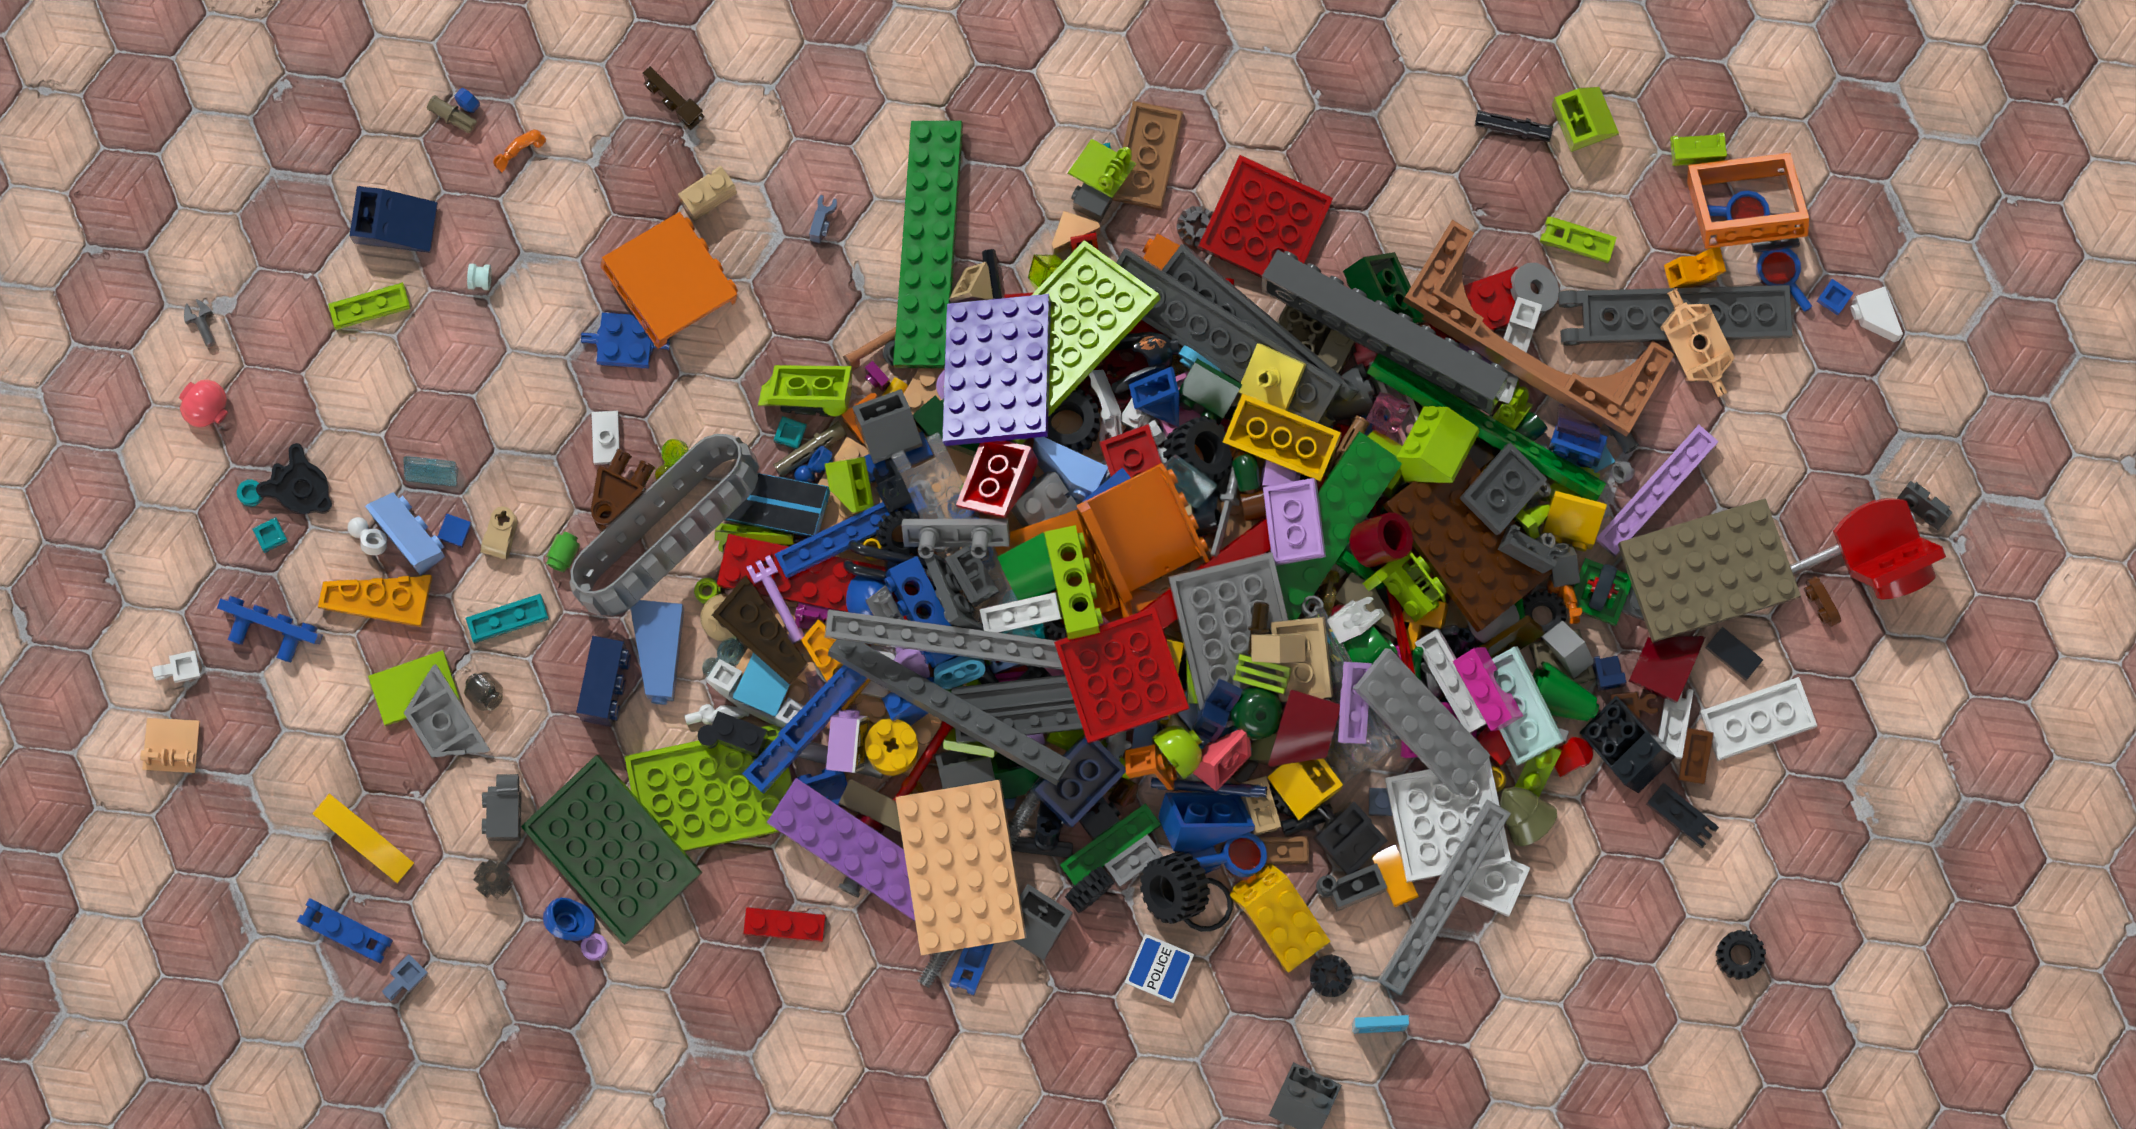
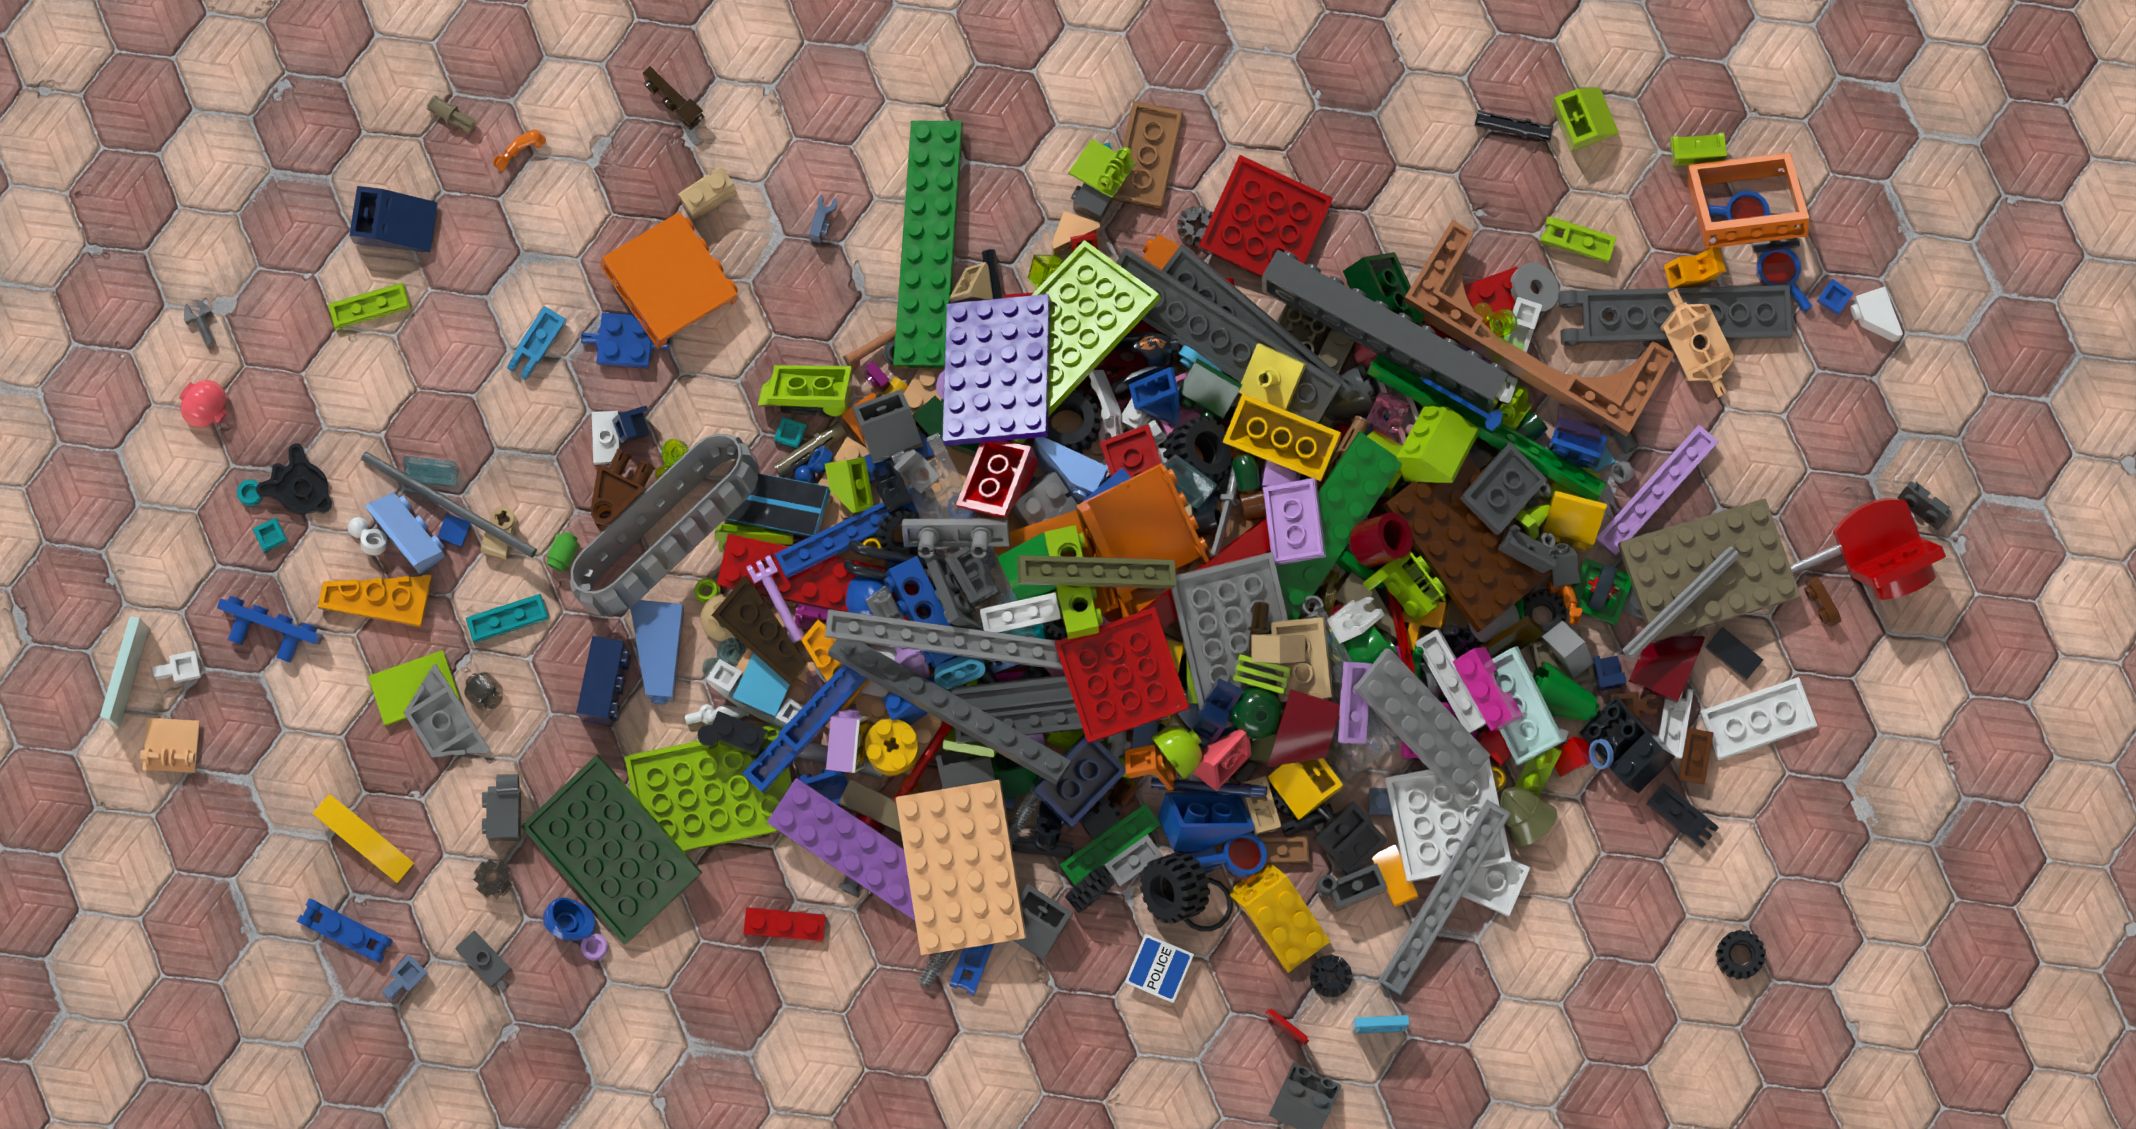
blue tile [454,88,480,113] -> none
light aqua wheel [467,263,492,290] -> none
none -> light aqua tile [100,616,149,728]
none -> dark grey piece [361,451,537,558]
none -> dark grey plate [455,930,511,987]
none -> dark azure hinge [507,306,567,380]
none -> dark blue panel [612,406,650,444]
none -> light grey bracket [894,449,940,494]
none -> olive plate [1017,555,1176,589]
none -> red piece [1265,1008,1309,1045]
none -> blue piece [1419,375,1505,432]
none -> clear neon green plate [1473,302,1517,337]
none -> medium blue piece [1589,739,1613,769]
none -> light grey axle [1623,546,1740,660]

